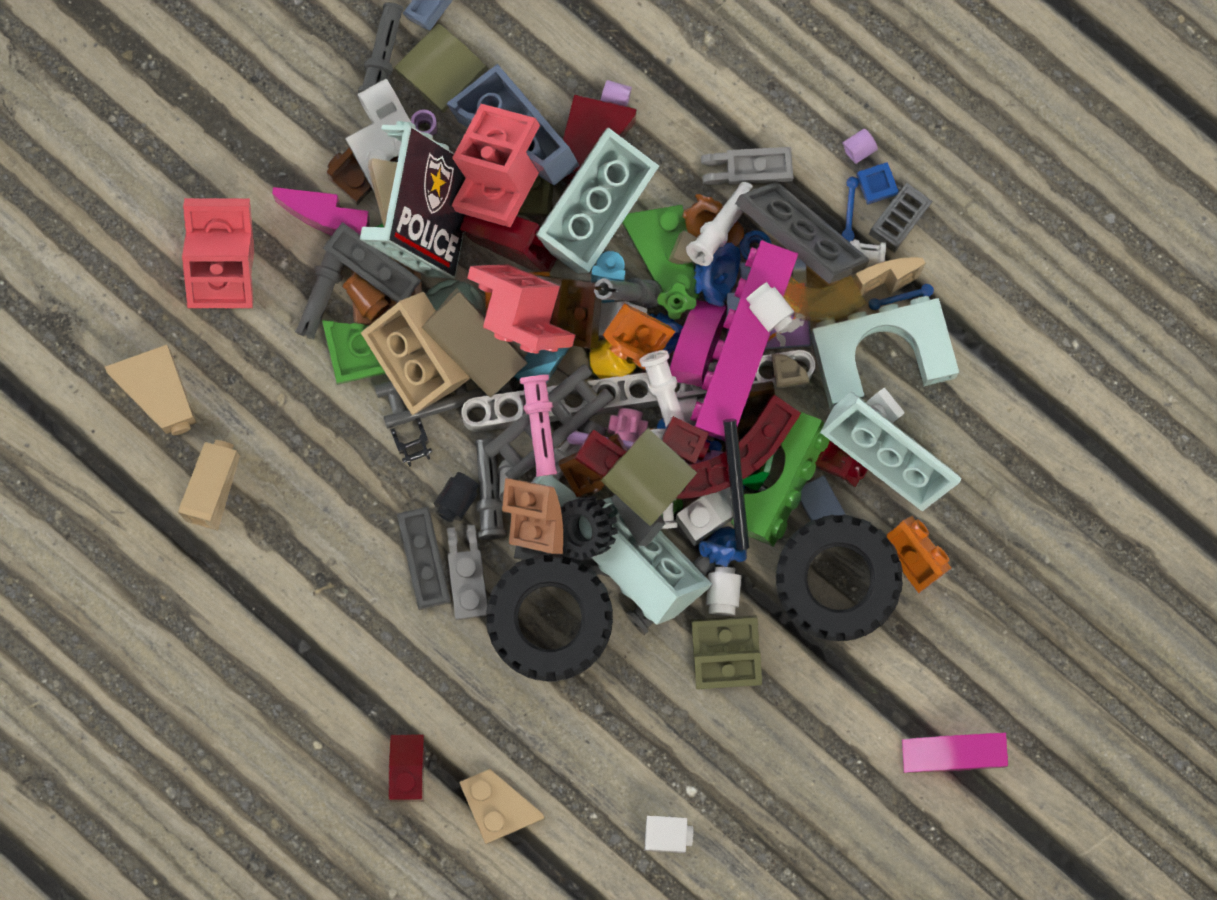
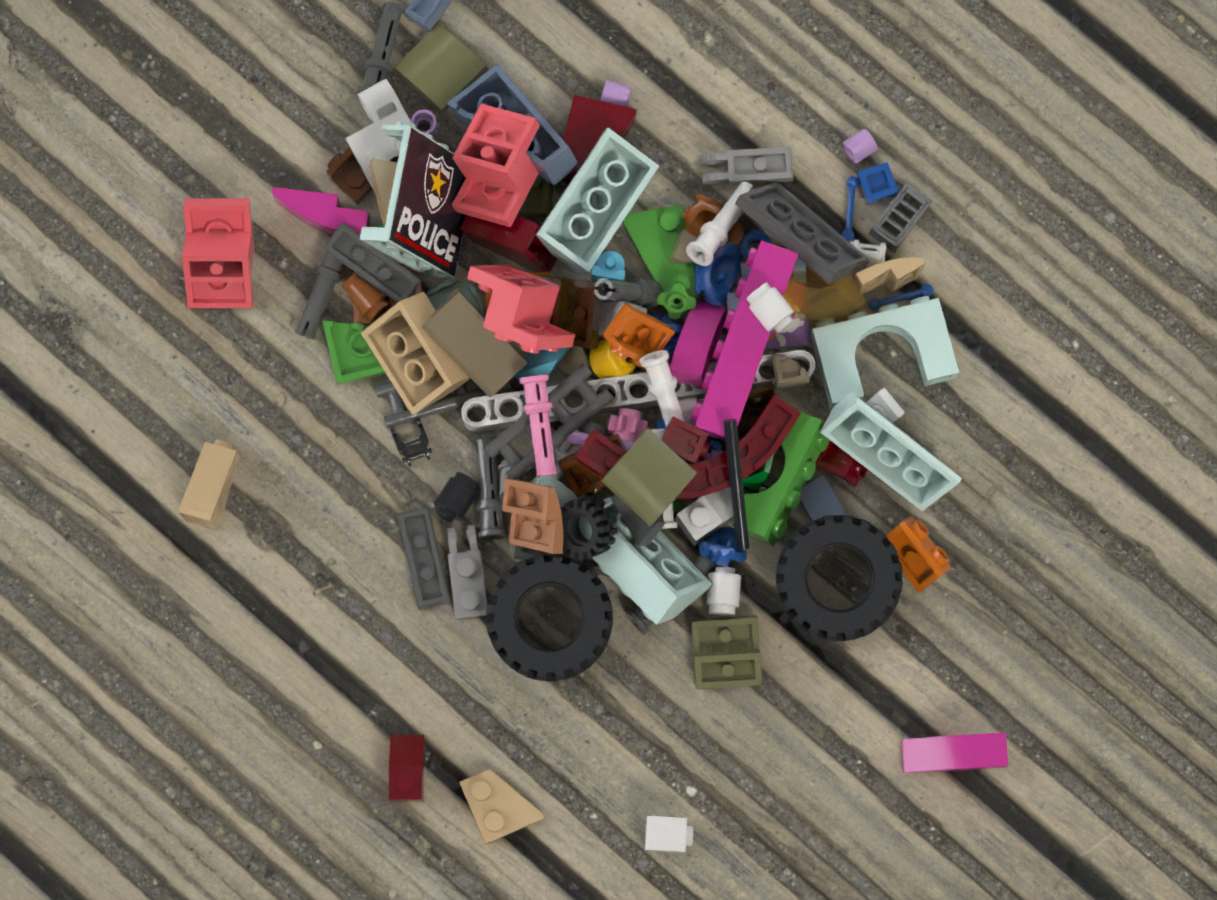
tan slope [105,345,197,435] -> none

